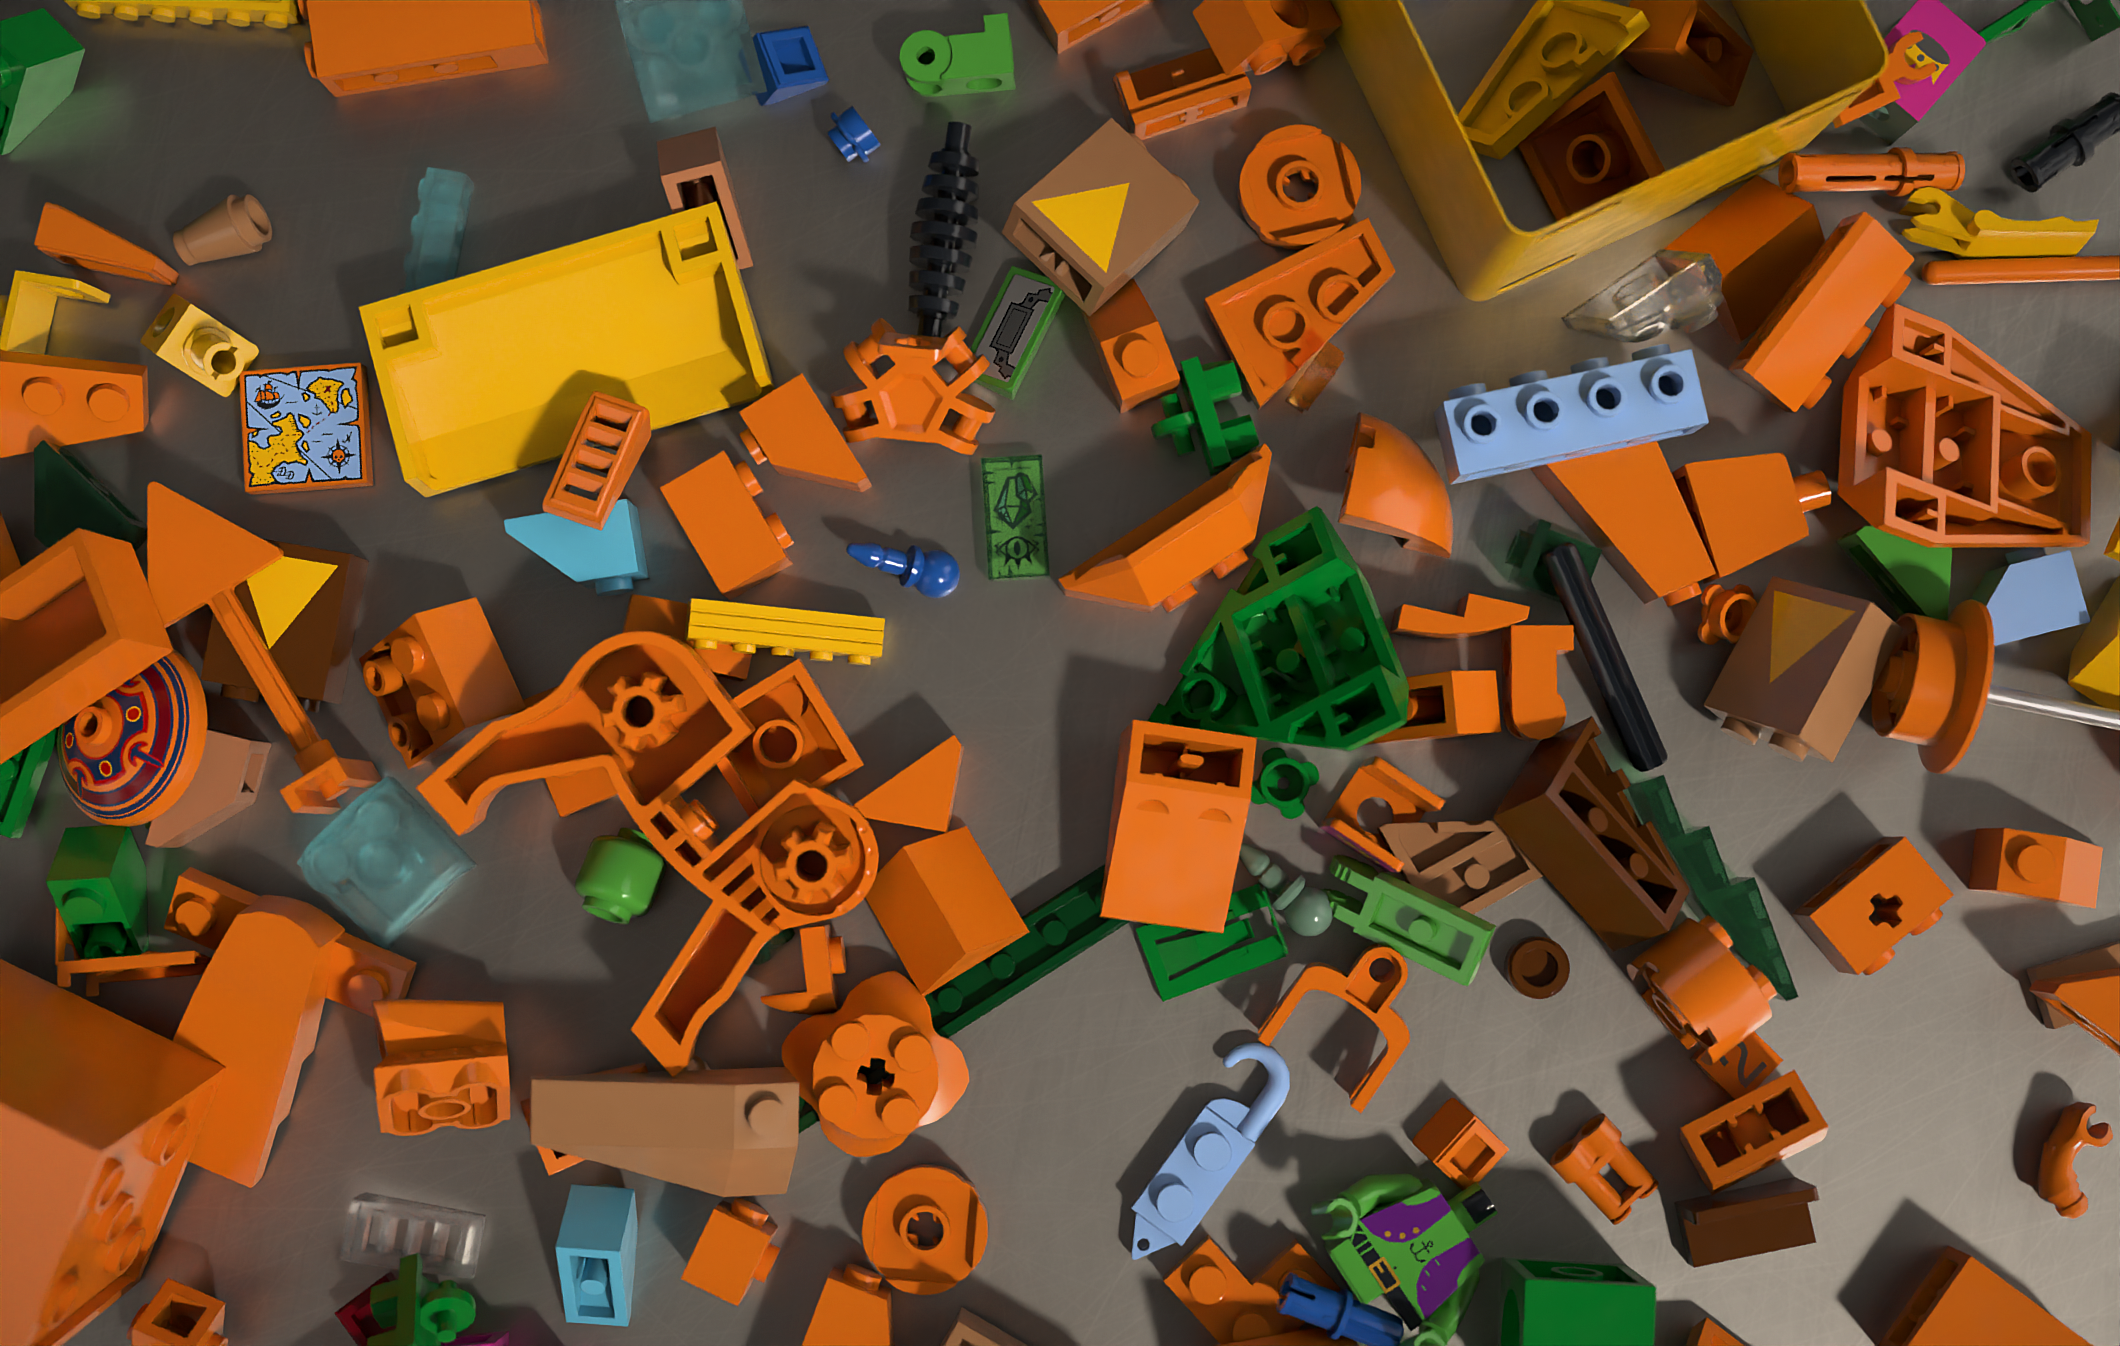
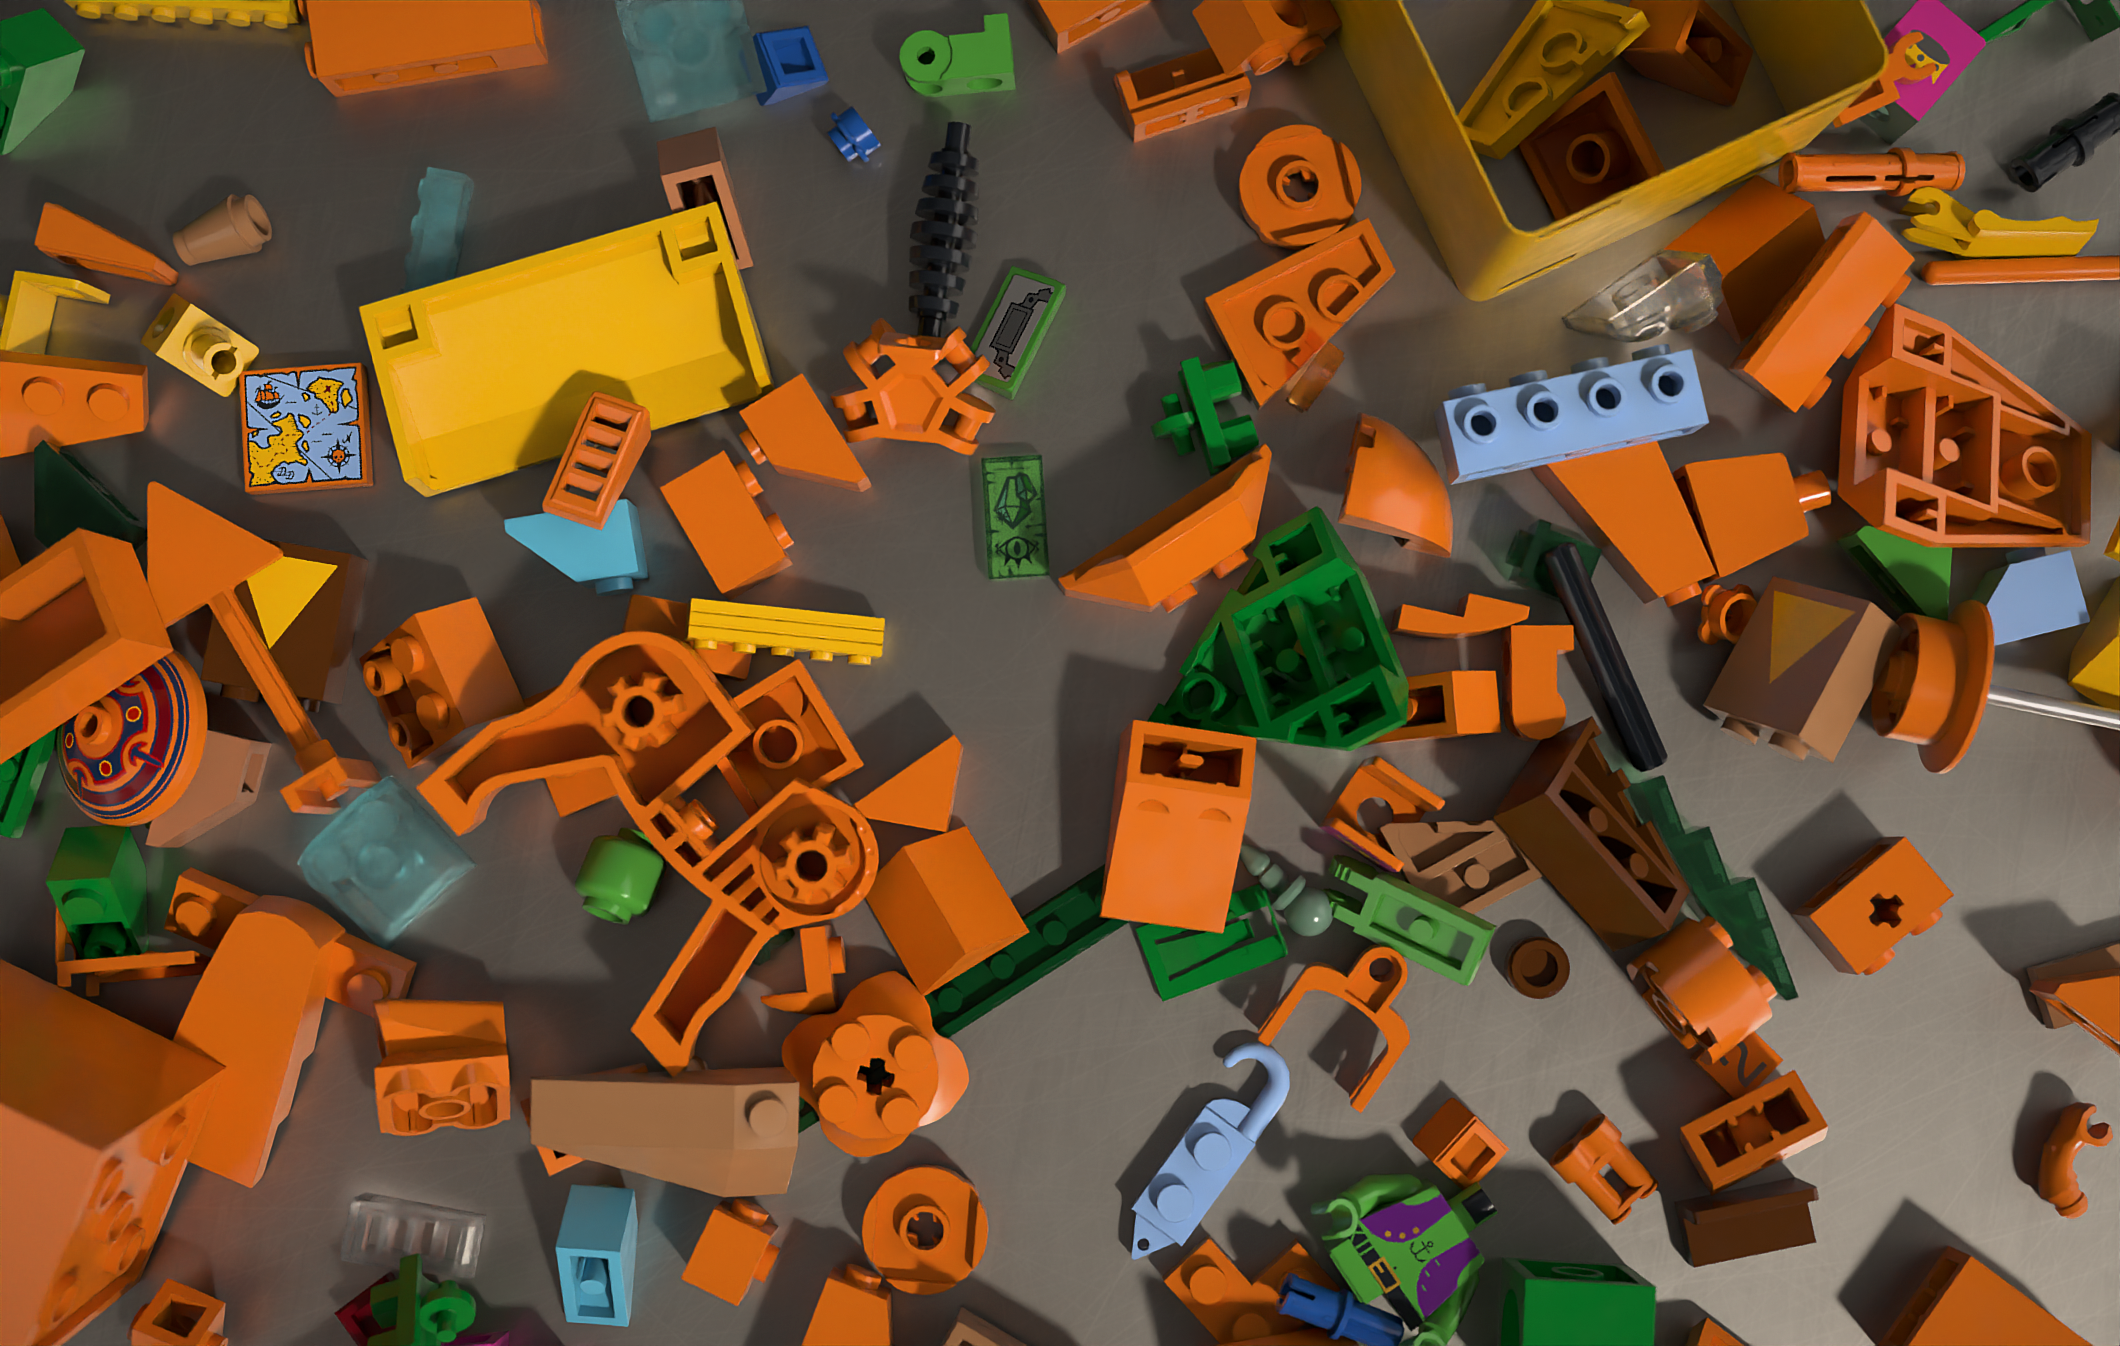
blue bar [846,543,960,598] -> none
medium nougat brick [1001,118,1200,316] -> none
orange slope [1079,278,1180,414] -> none
green plate [1251,747,1319,819] -> none
orange slope [1968,828,2103,909] -> none

